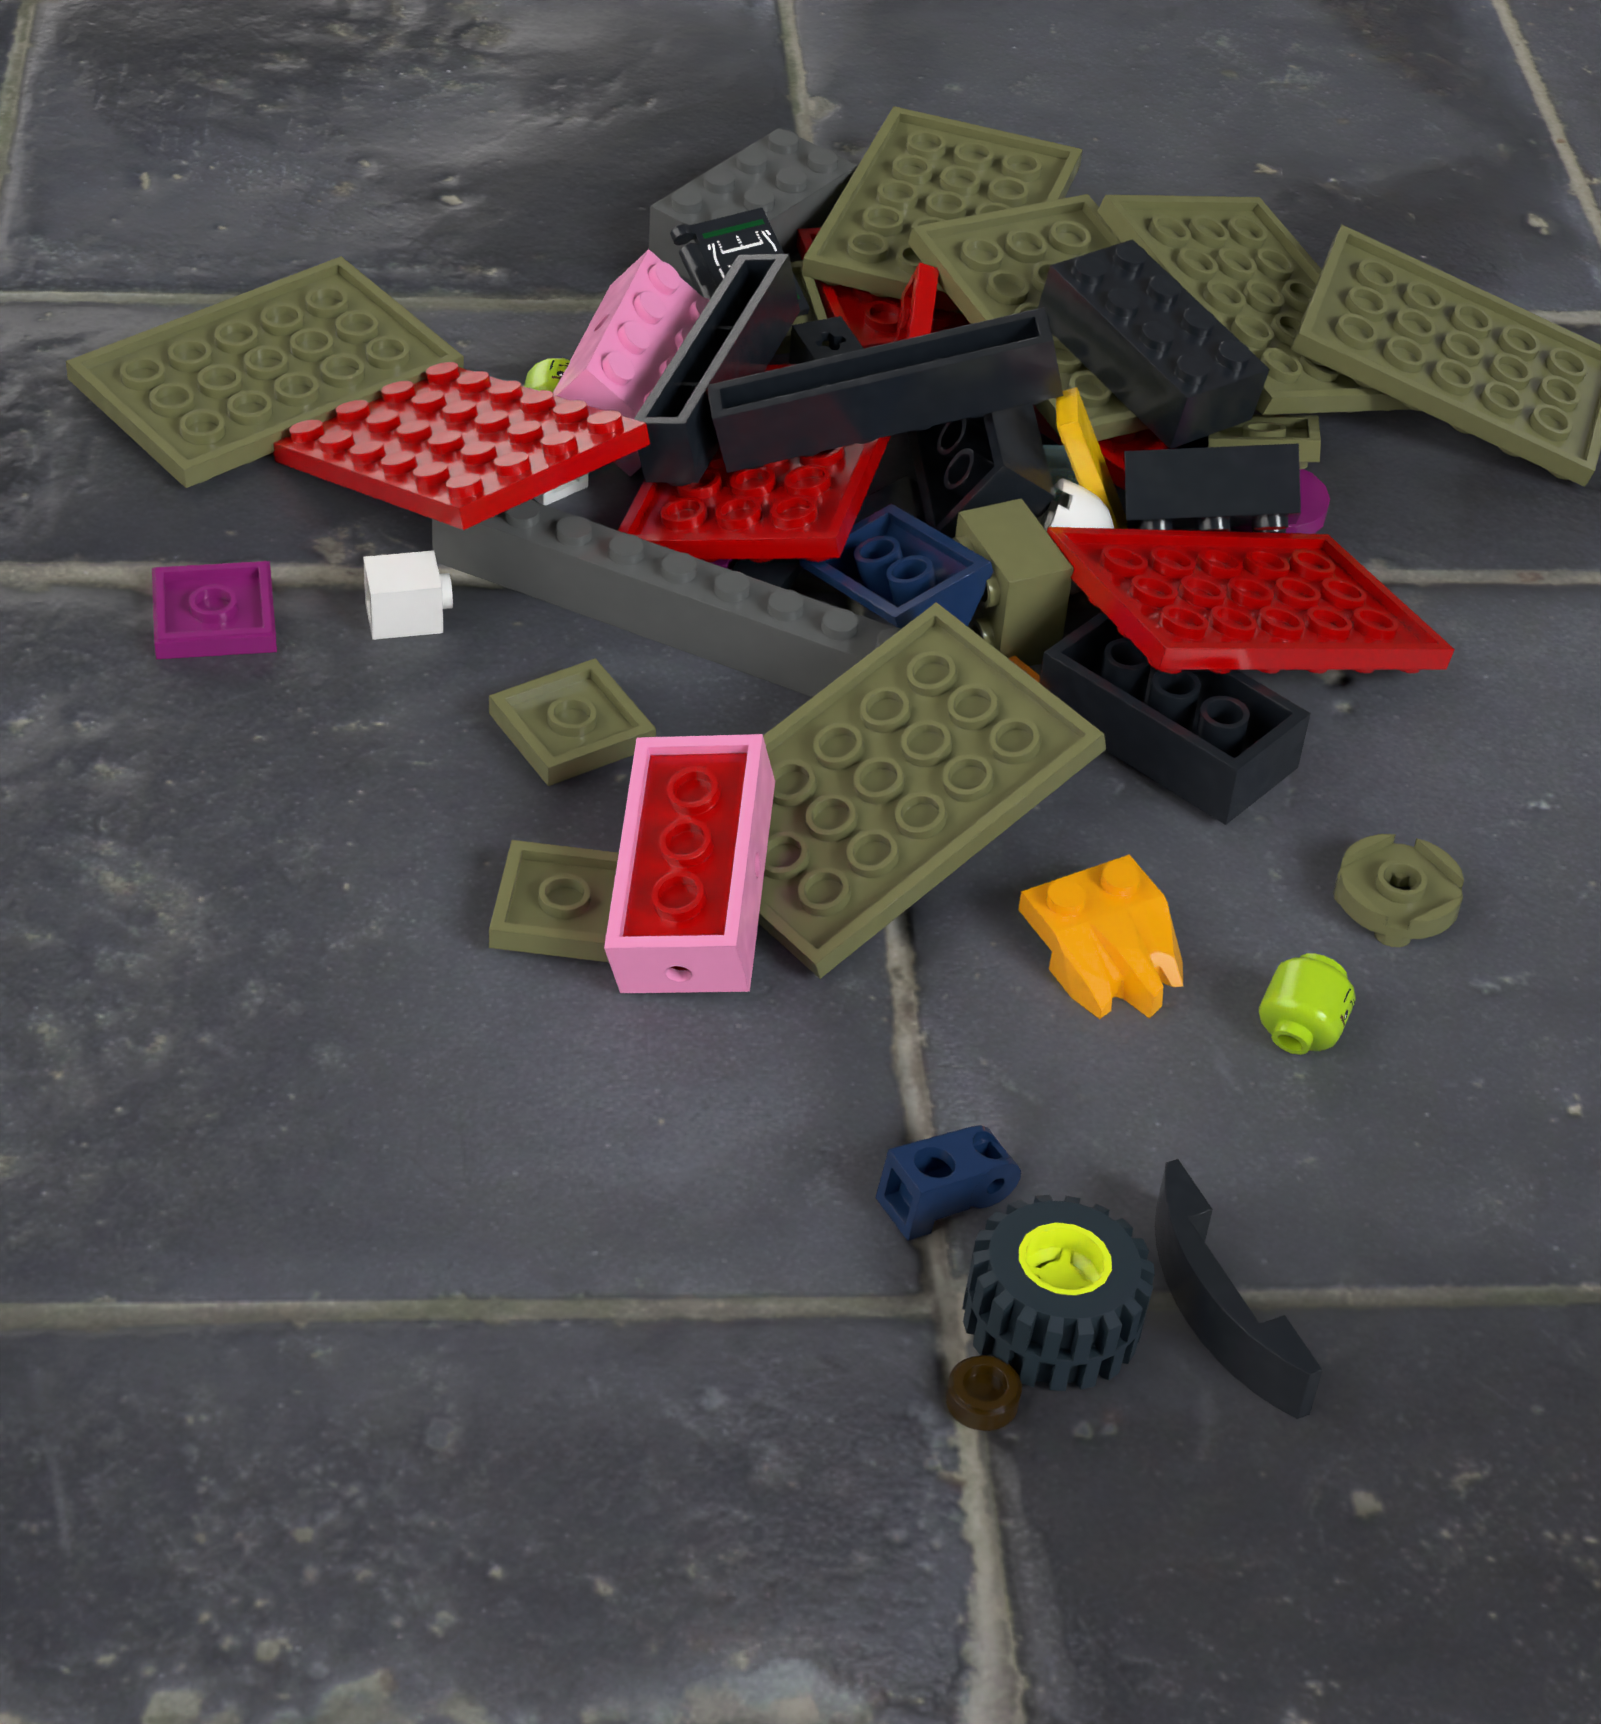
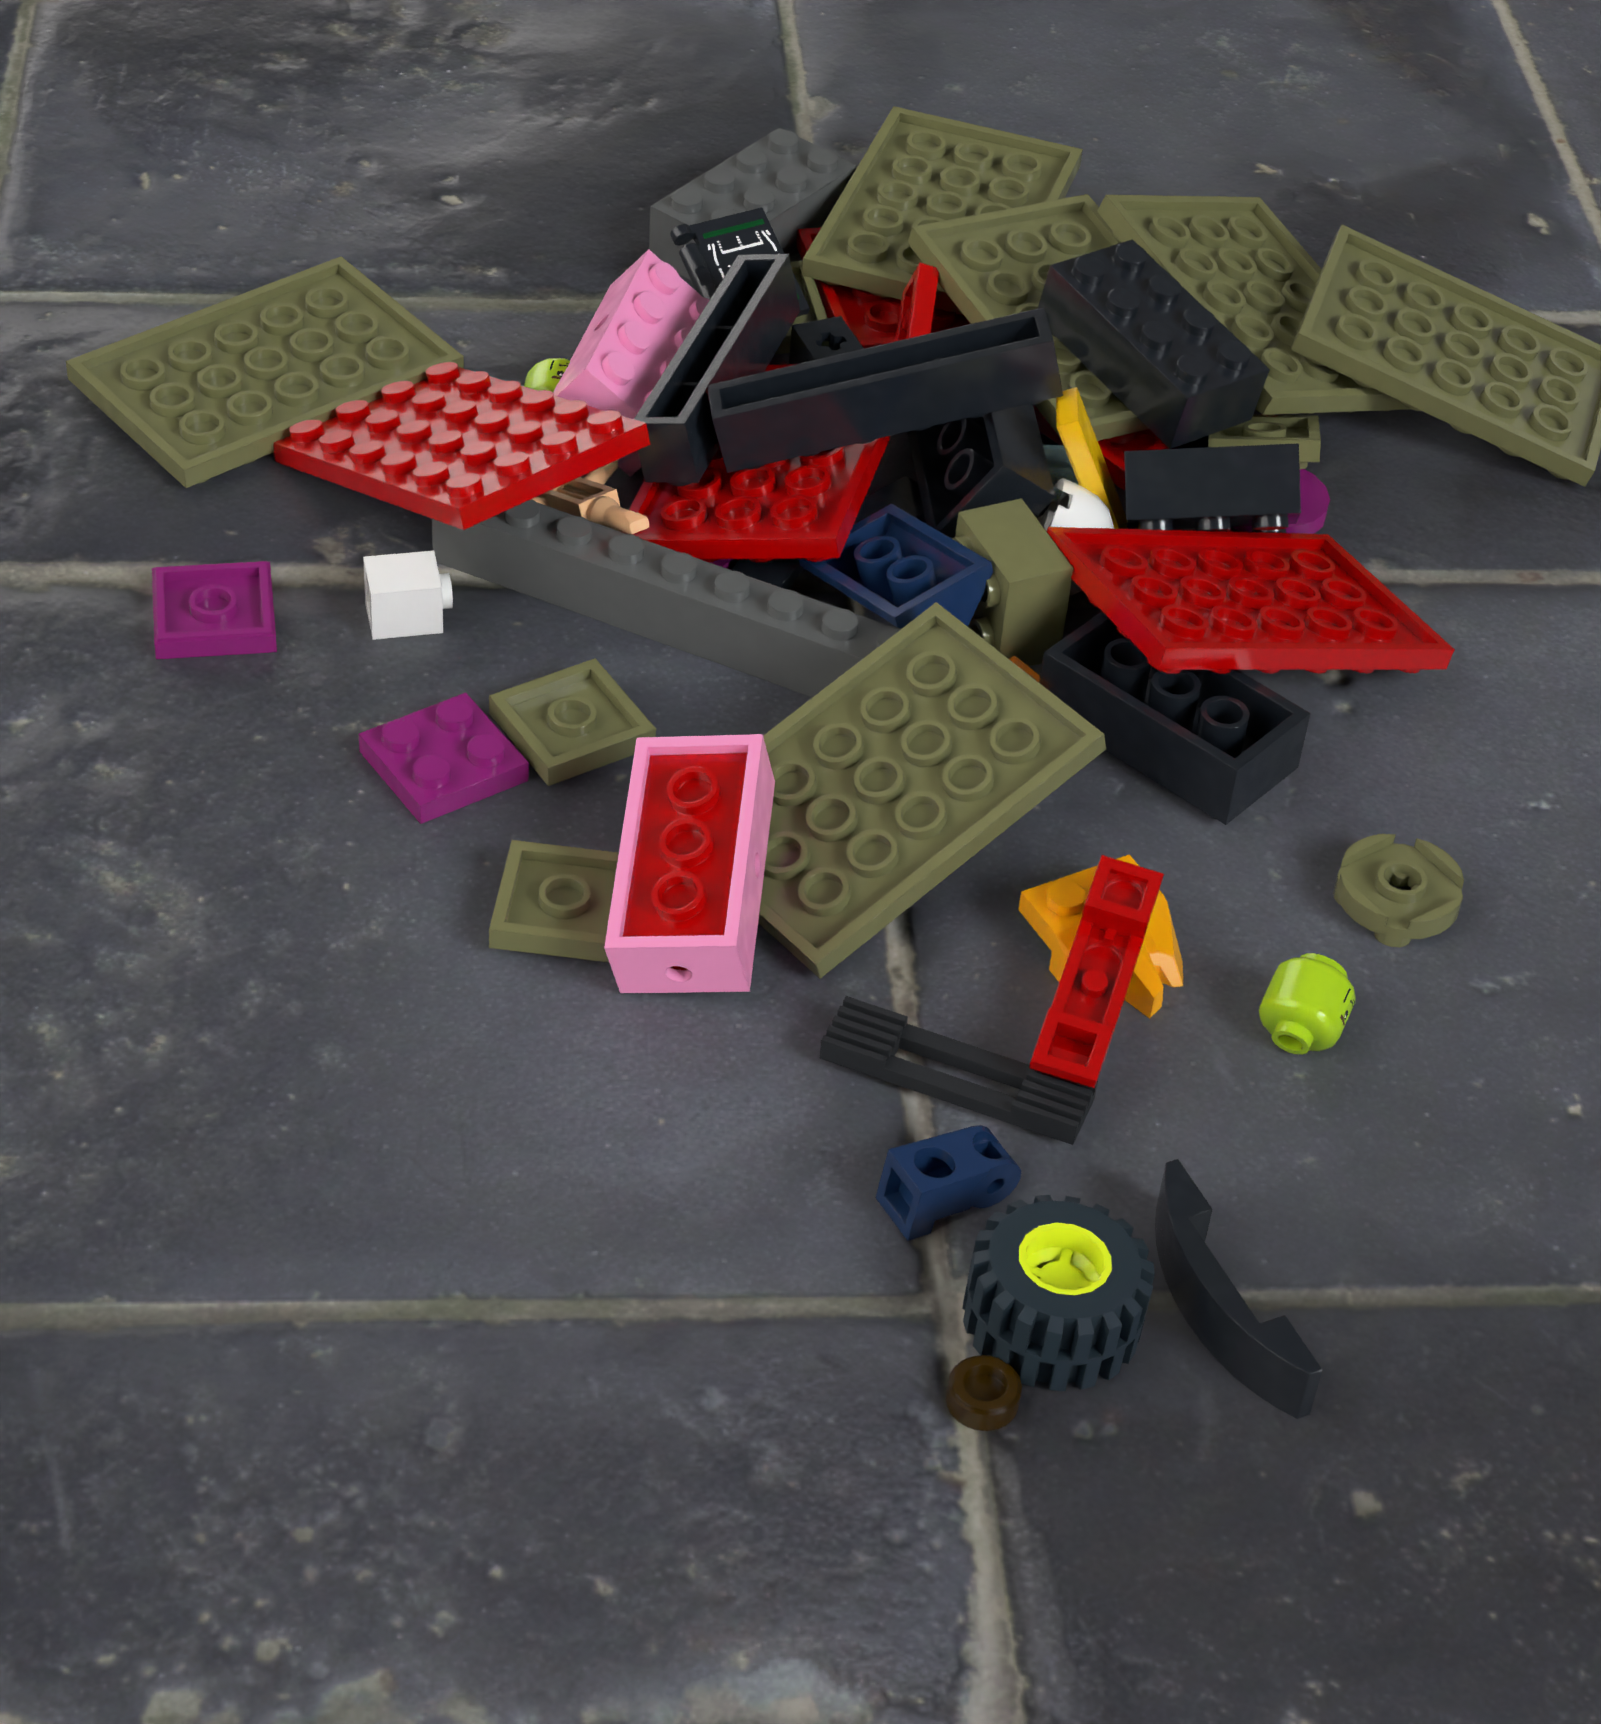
none -> magenta plate [359,692,529,824]
none -> light nougat piece [532,460,649,534]
none -> black container [819,996,1098,1145]
none -> red slope [1029,855,1164,1088]

